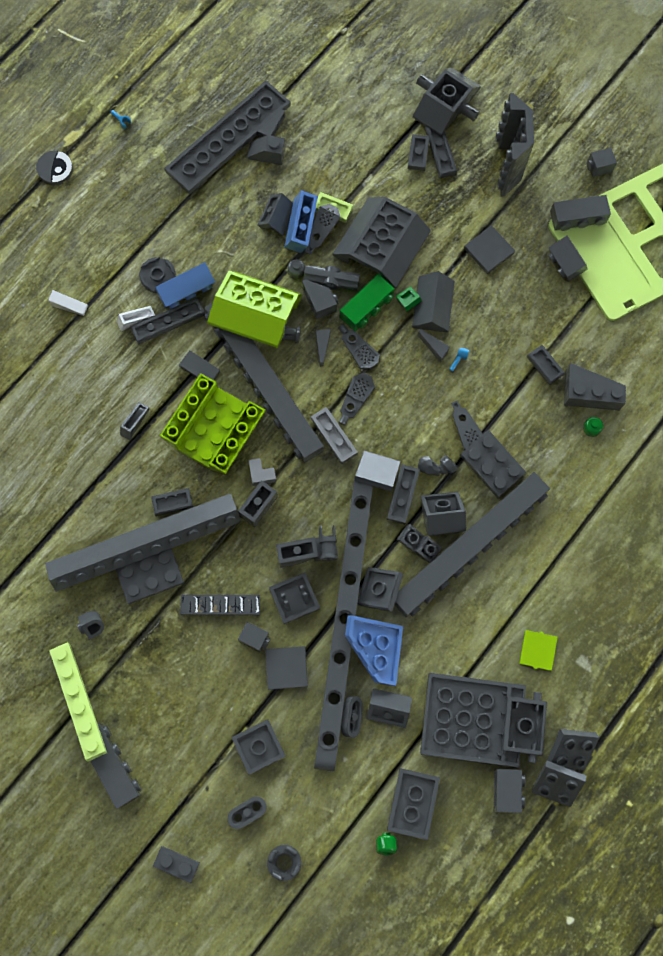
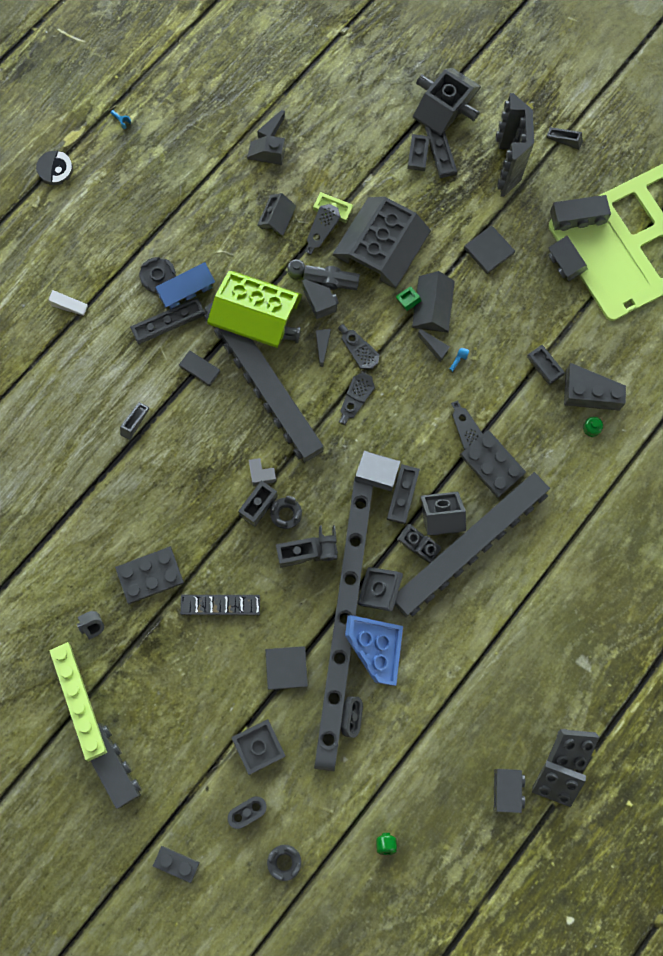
dark grey brick [45,493,241,592] -> none
white piece [117,306,155,331] -> none
dark grey plate [151,488,193,516] -> none
lime slope [160,373,266,474] -> none
dark grey plate [164,80,291,194] -> none
dark grey brick [238,622,270,652] -> none
dark grey plate [269,572,320,624] -> none
medium blue brick [284,190,318,253] -> none
light grey plate [311,407,358,464] -> none
green brick [339,274,394,332] -> none
dark grey panel [366,689,412,728] -> none
dark grey plate [387,768,440,840] -> none
dark grey arm [418,455,458,476] -> none
dark grey plate [420,673,547,768] -> none
lime piece [519,630,558,671] -> none
dark grey brick [586,148,617,177] -> none
none -> dark grey piece [270,496,302,529]
none -> dark grey piece [547,127,583,150]

